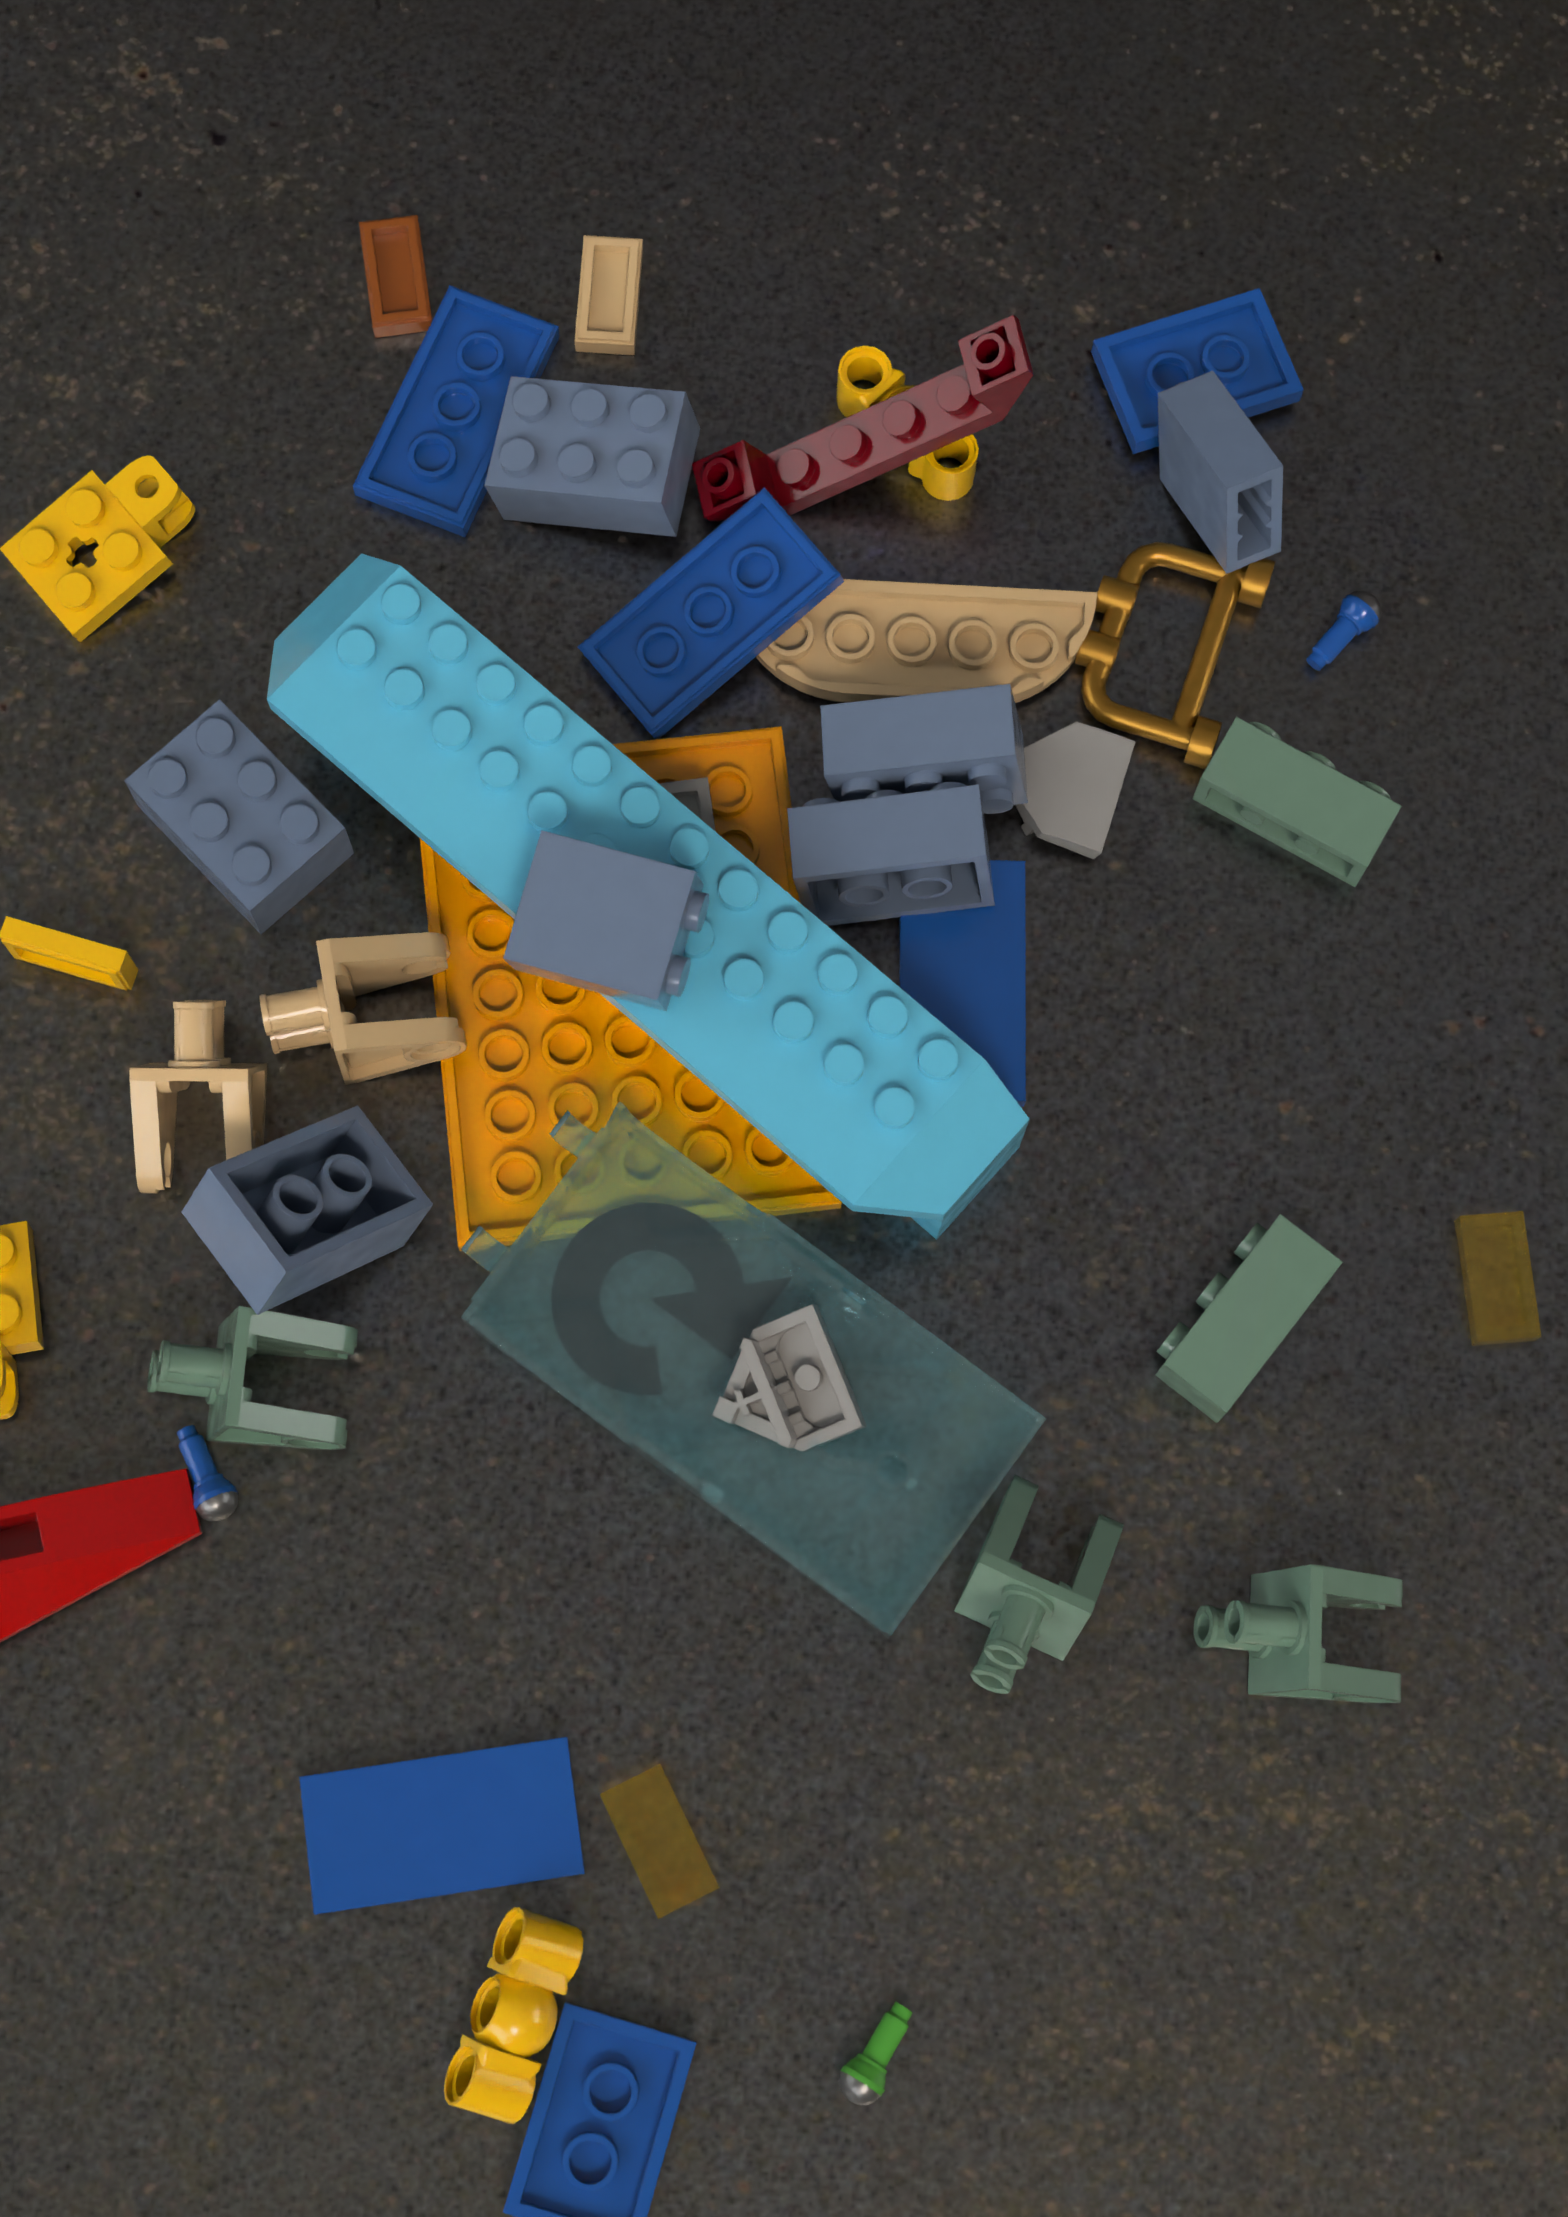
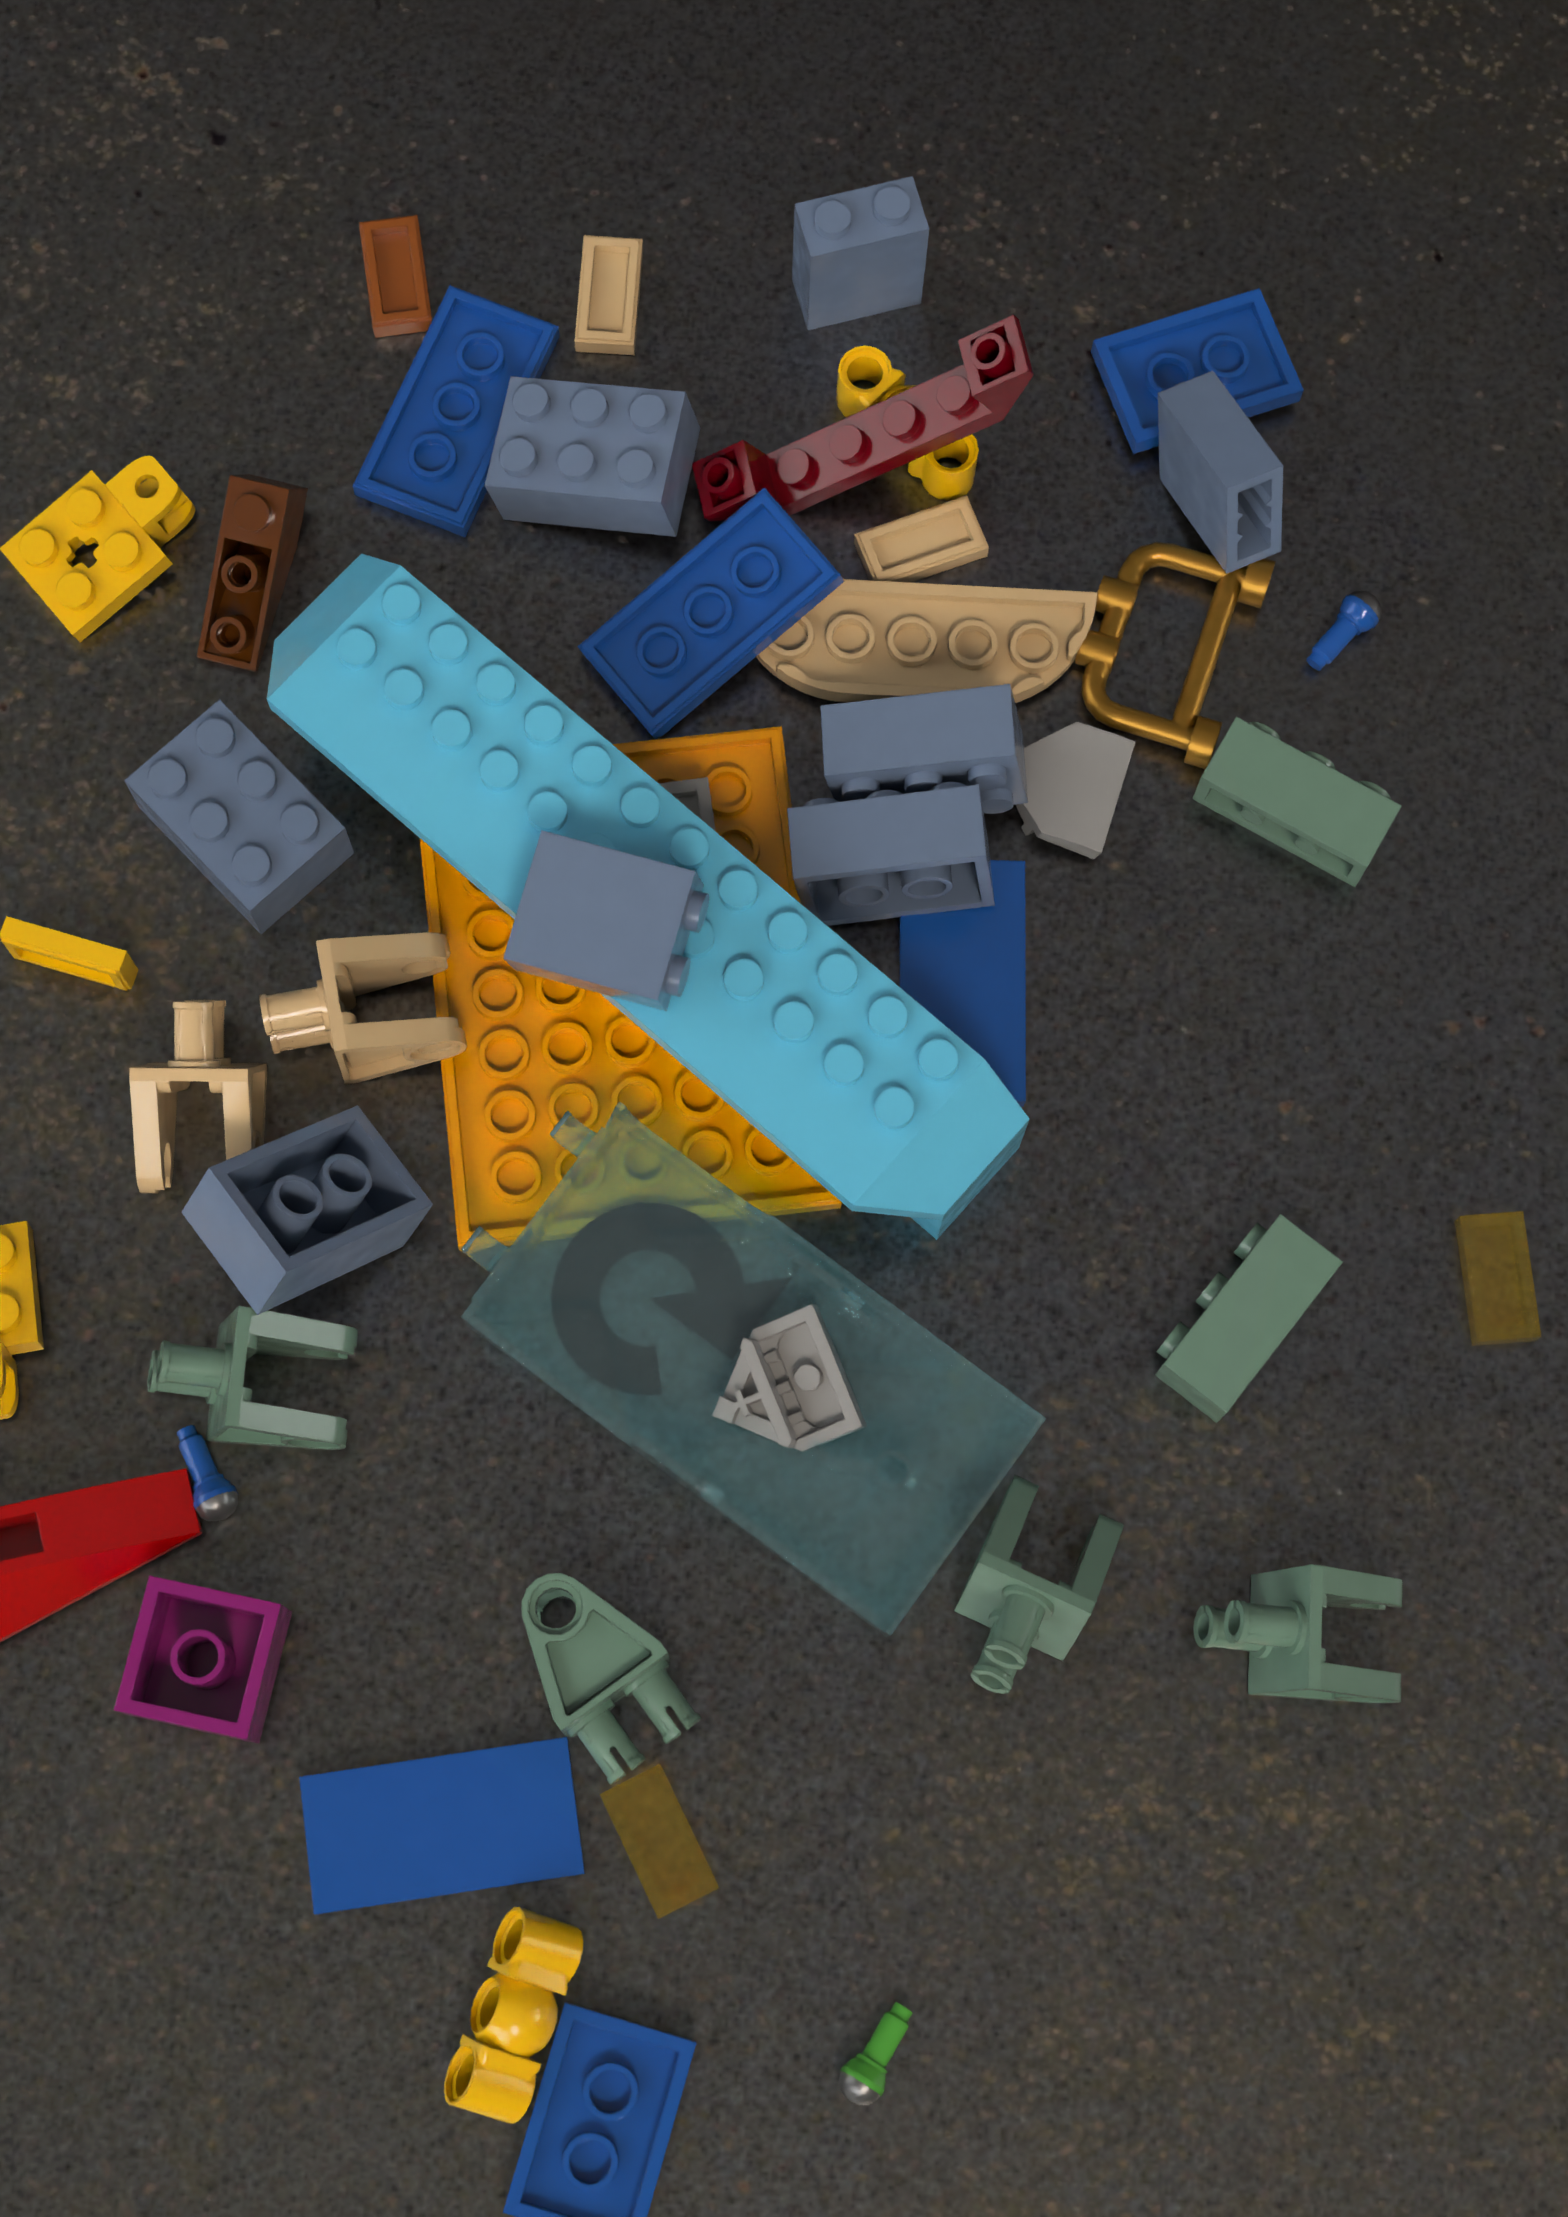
none -> magenta brick [114,1575,292,1744]
none -> reddish brown slope [197,474,308,671]
none -> sand green piece [521,1573,701,1785]
none -> sand blue brick [792,176,929,330]
none -> tan tile [854,496,989,583]

